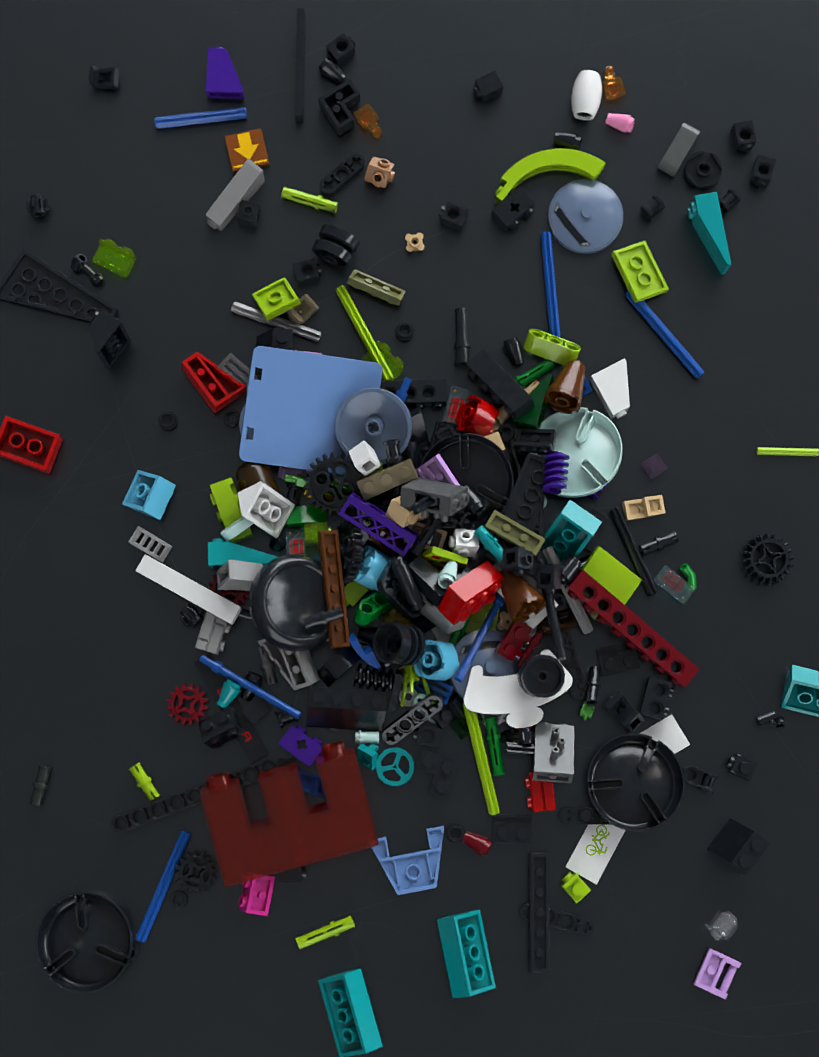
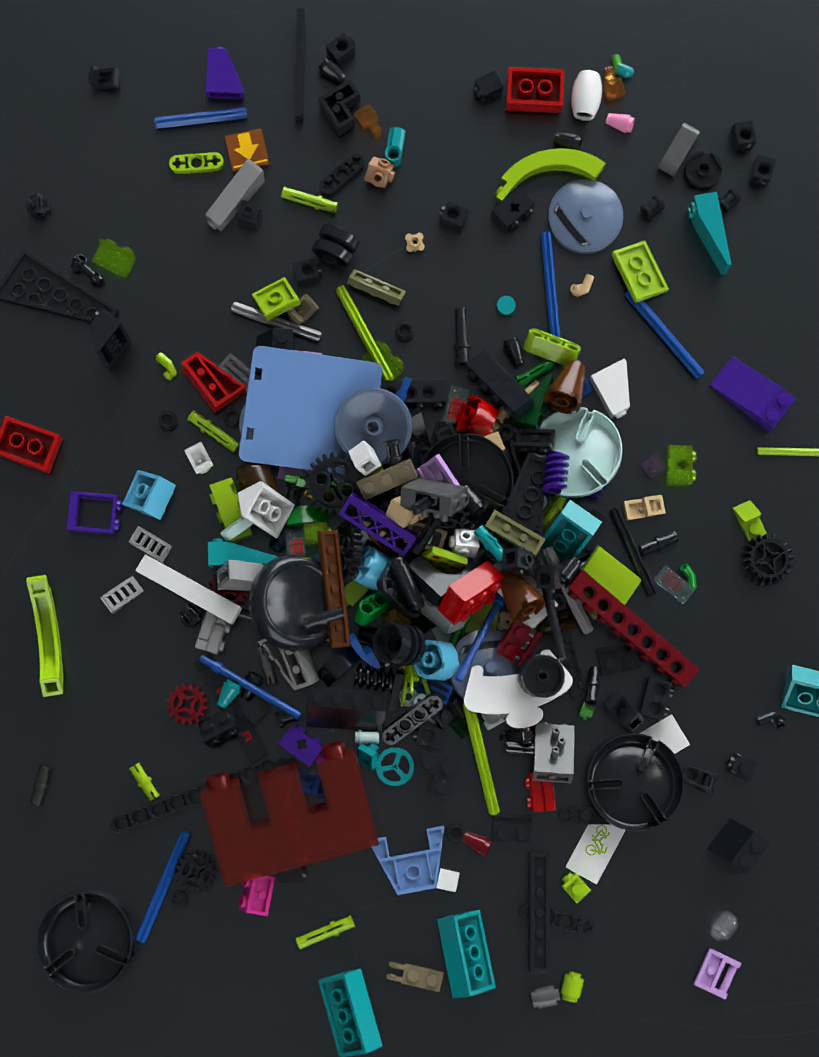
light aqua cone [437,561,458,589] -> none
green pin [484,716,505,776] -> none
none -> lime arch [26,575,63,697]
none -> dark purple window [67,491,122,535]
none -> light grey slope [100,576,144,614]
none -> lime arm [156,353,177,381]
none -> lime beam [169,152,224,174]
none -> white bracket [184,442,213,474]
none -> lime pin [187,410,240,453]
none -> teal piece [385,127,406,168]
none -> dark tan hinge [386,962,444,992]
none -> white tile [436,868,460,892]
none -> teal tile [496,296,516,316]
none -> red brick [506,67,564,113]
none -> dark grey brick [531,985,560,1009]
none -> lime pin [542,495,568,534]
none -> lime brick [561,972,584,1003]
none -> tan arm [570,274,595,297]
none -> arm [611,54,634,78]
none -> clear neon green brick [667,445,696,486]
none -> dark purple slope [709,356,796,432]
none -> lime slope [732,500,767,542]

